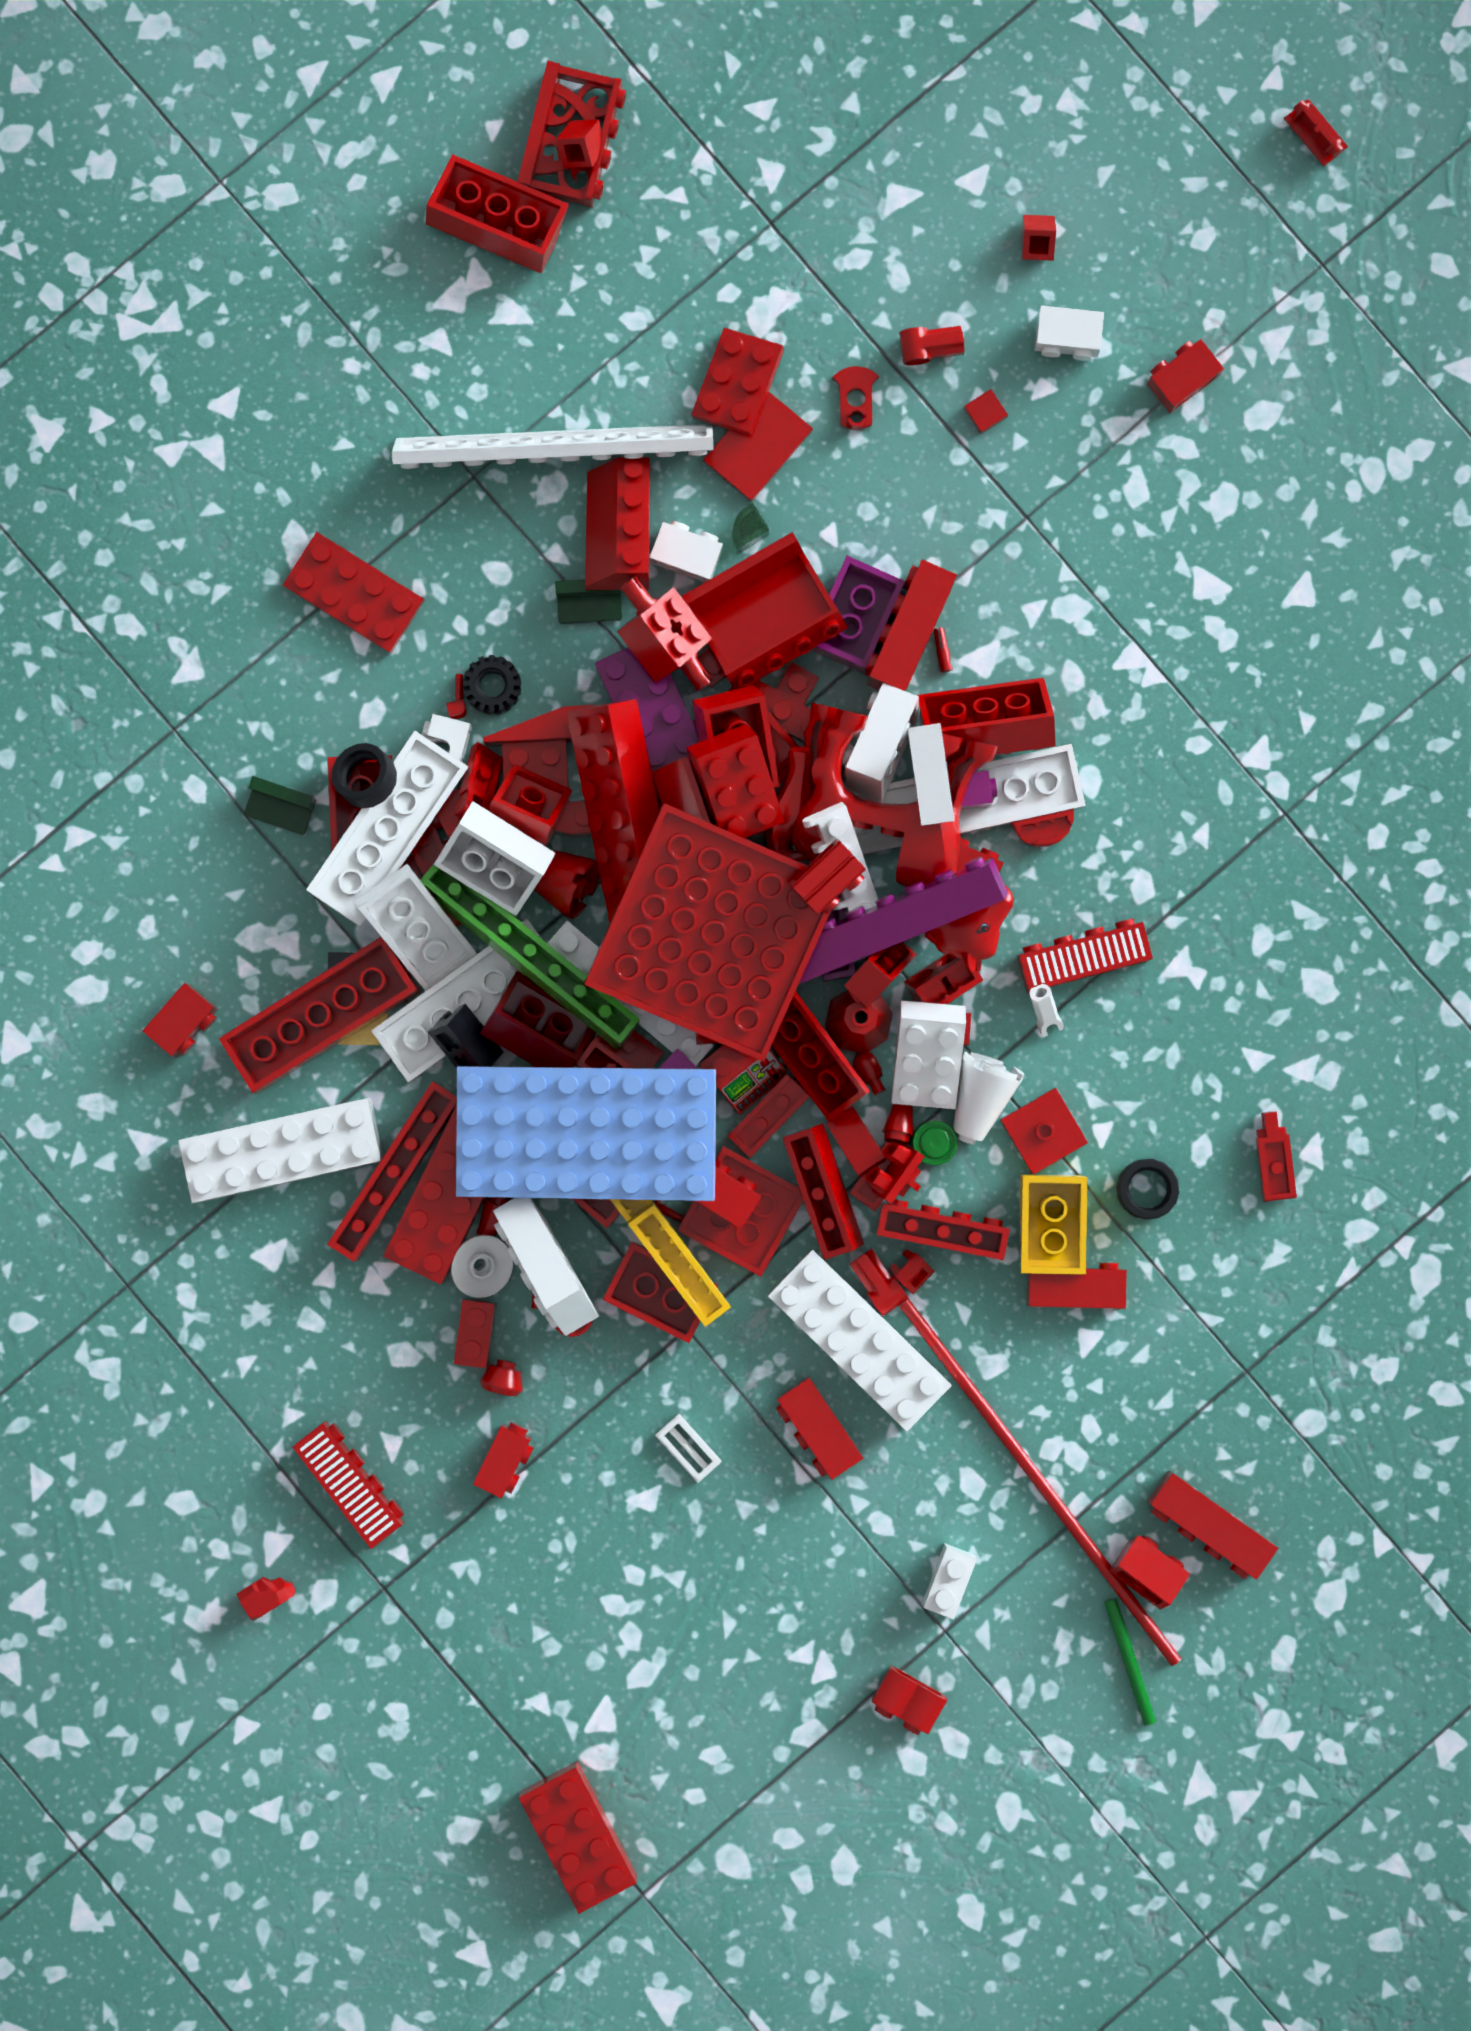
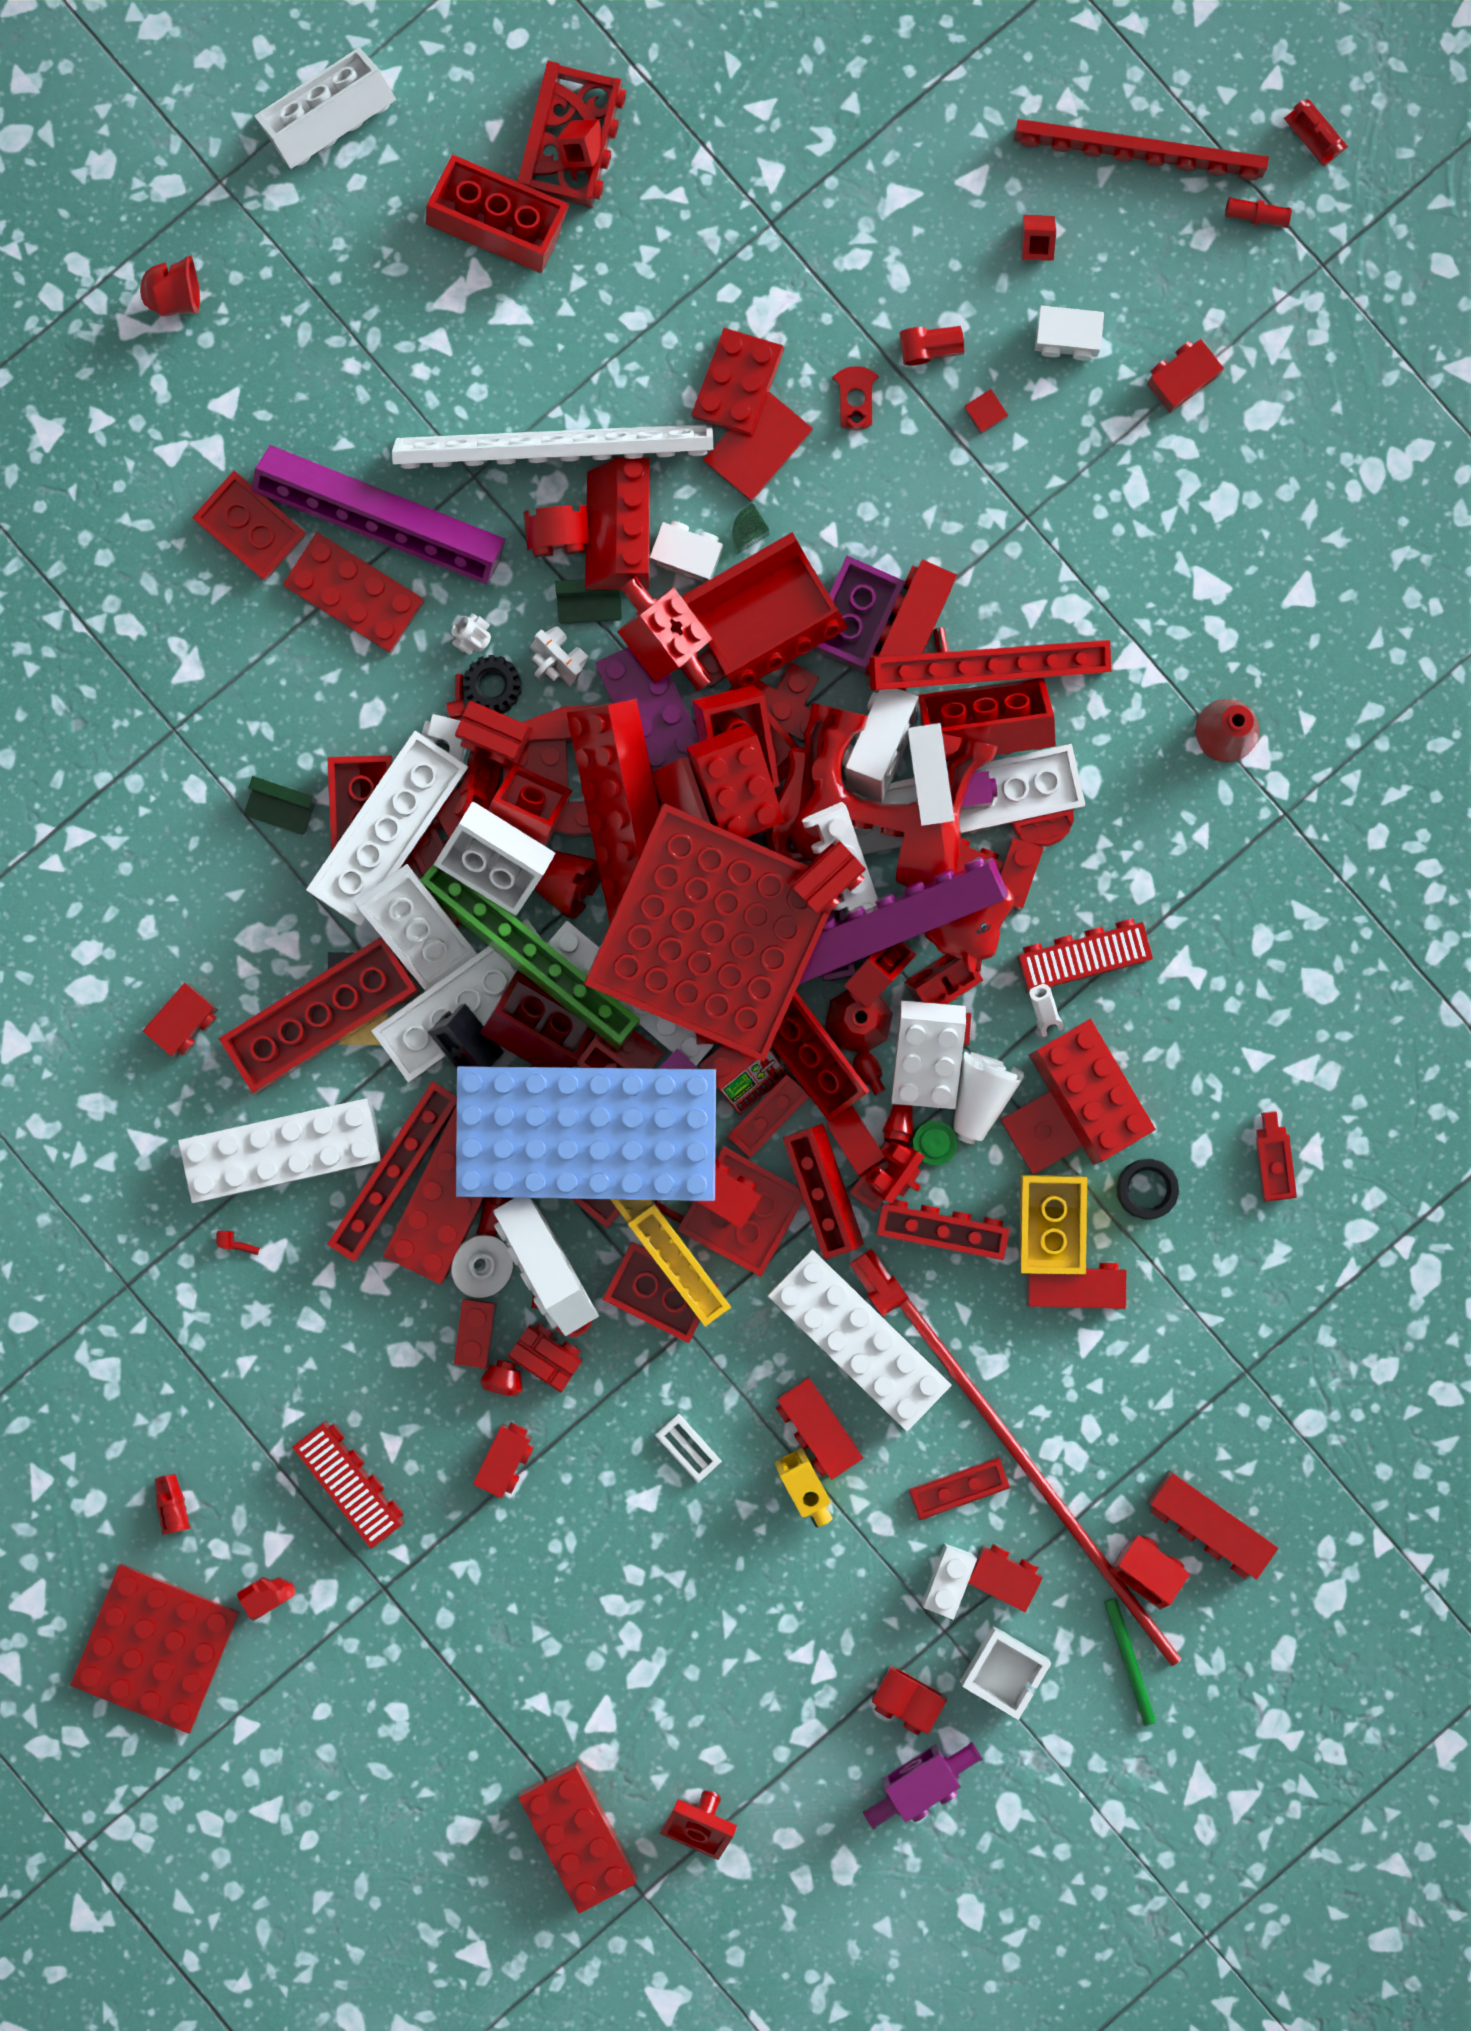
black tyre [331,743,397,808] -> none
red tile [889,1249,935,1295] -> none
none -> red plate [70,1564,240,1734]
none -> red helmet [140,255,200,317]
none -> red hinge [155,1474,191,1535]
none -> red plate [192,470,307,582]
none -> red hand [216,1231,260,1256]
none -> magenta brick [251,445,506,585]
none -> white slope [254,47,397,169]
none -> white gear [451,613,491,655]
none -> red brick [455,700,532,766]
none -> red brick [508,1323,583,1393]
none -> red brick [523,505,590,557]
none -> white hips [529,626,589,687]
none -> red tile [660,1790,737,1860]
none -> yellow torso [774,1447,832,1528]
none -> magenta brick [863,1742,983,1830]
none -> red plate [869,640,1112,690]
none -> red tile [908,1457,1010,1520]
none -> white piece [960,1625,1051,1720]
none -> red brick [968,1544,1043,1612]
none -> red brick [1000,837,1044,911]
none -> red plate [1013,119,1269,180]
none -> red brick [1028,1019,1156,1165]
none -> red cone [1195,699,1259,763]
none -> red pin [1225,197,1292,228]

